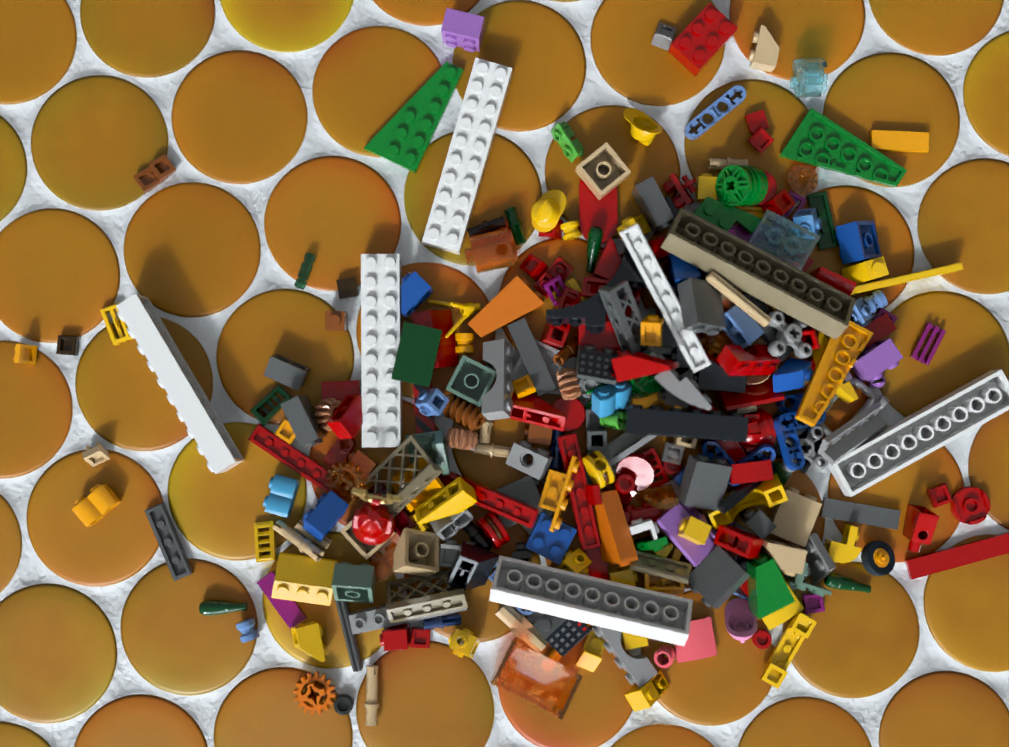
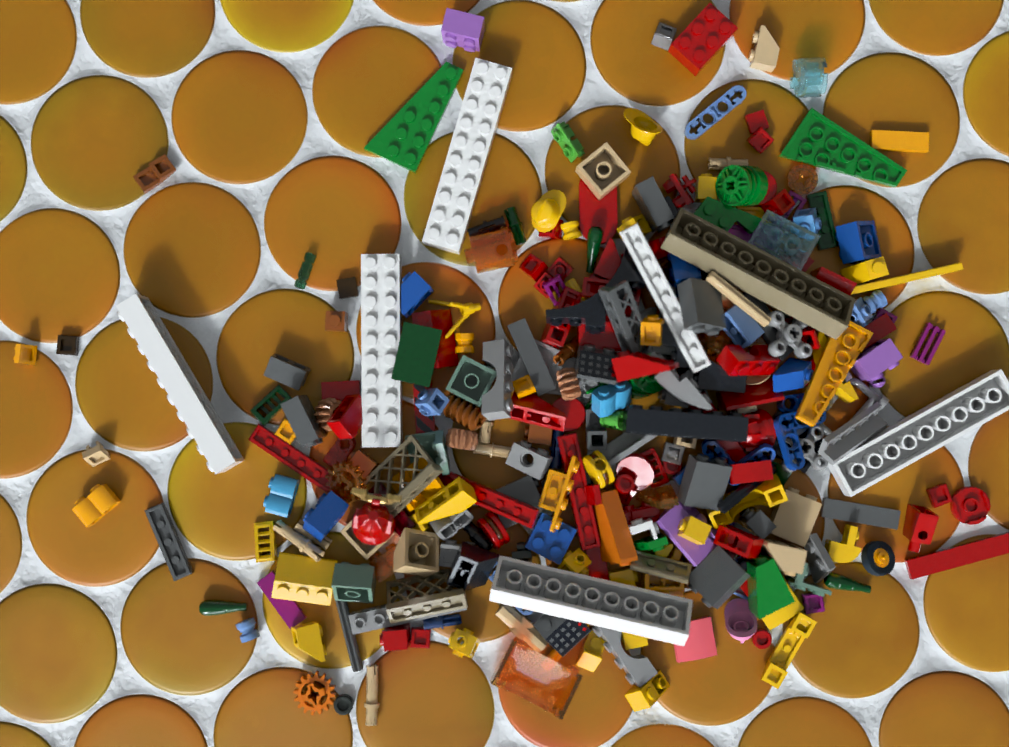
yellow tile [100,303,133,345] -> none
orange slope [468,276,544,339] -> none
coral brick [654,645,676,668] -> none

